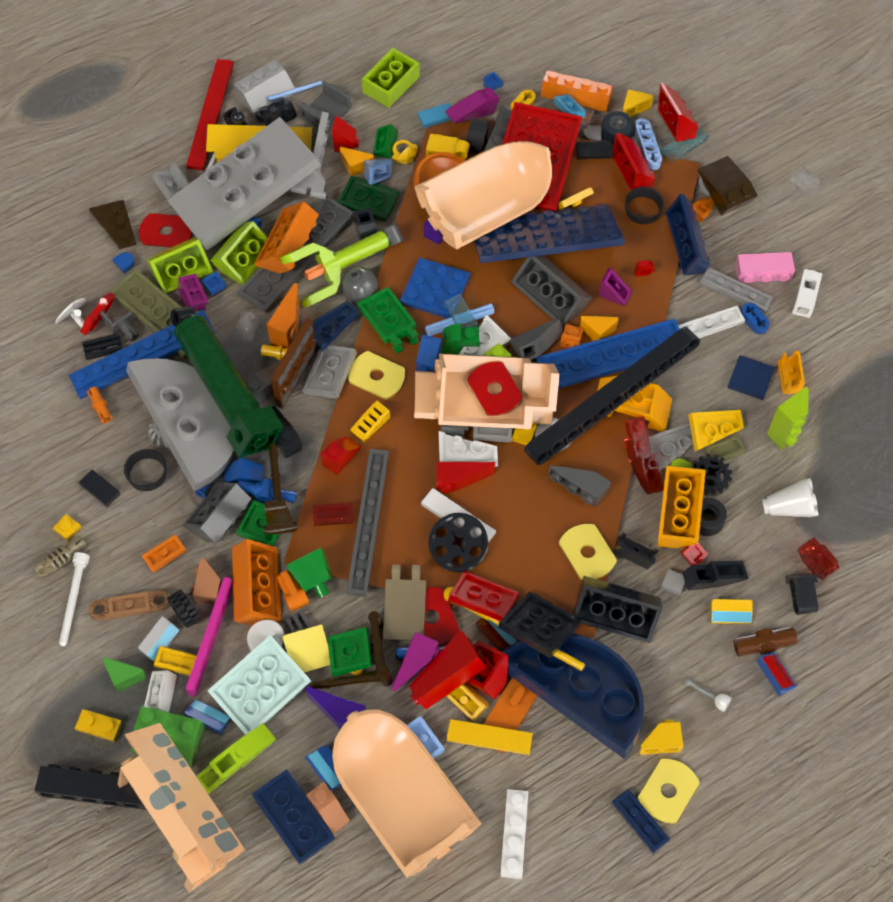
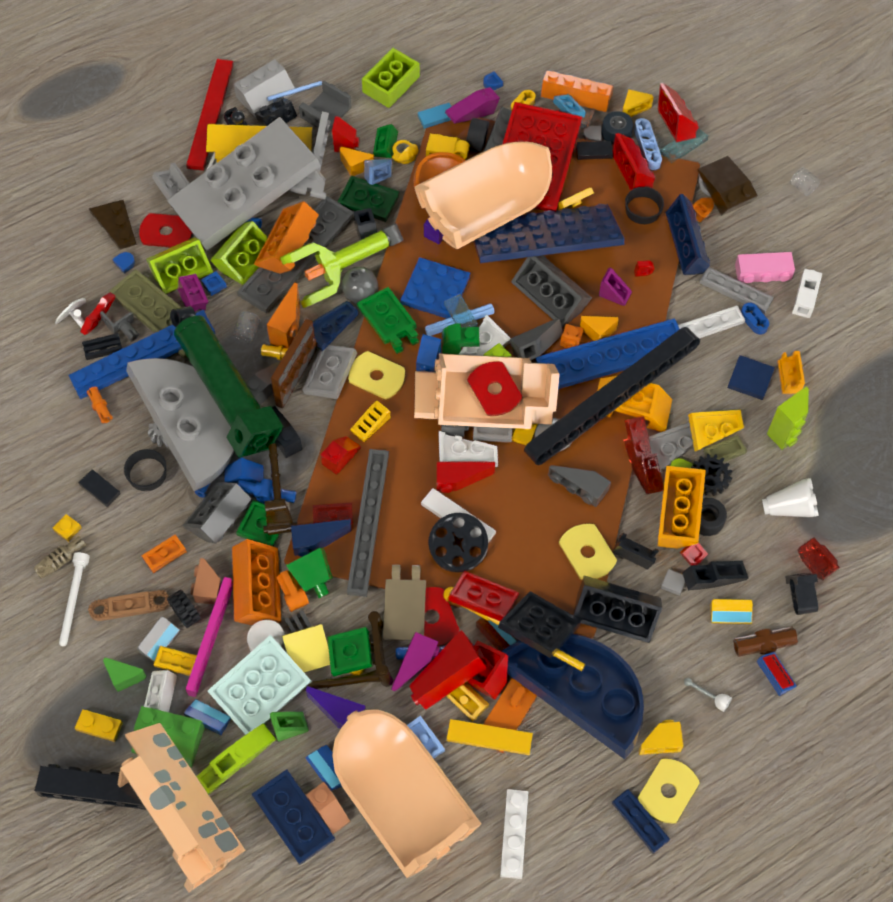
none -> bright green slope [270,712,309,742]
none -> dark blue slope [291,519,352,557]

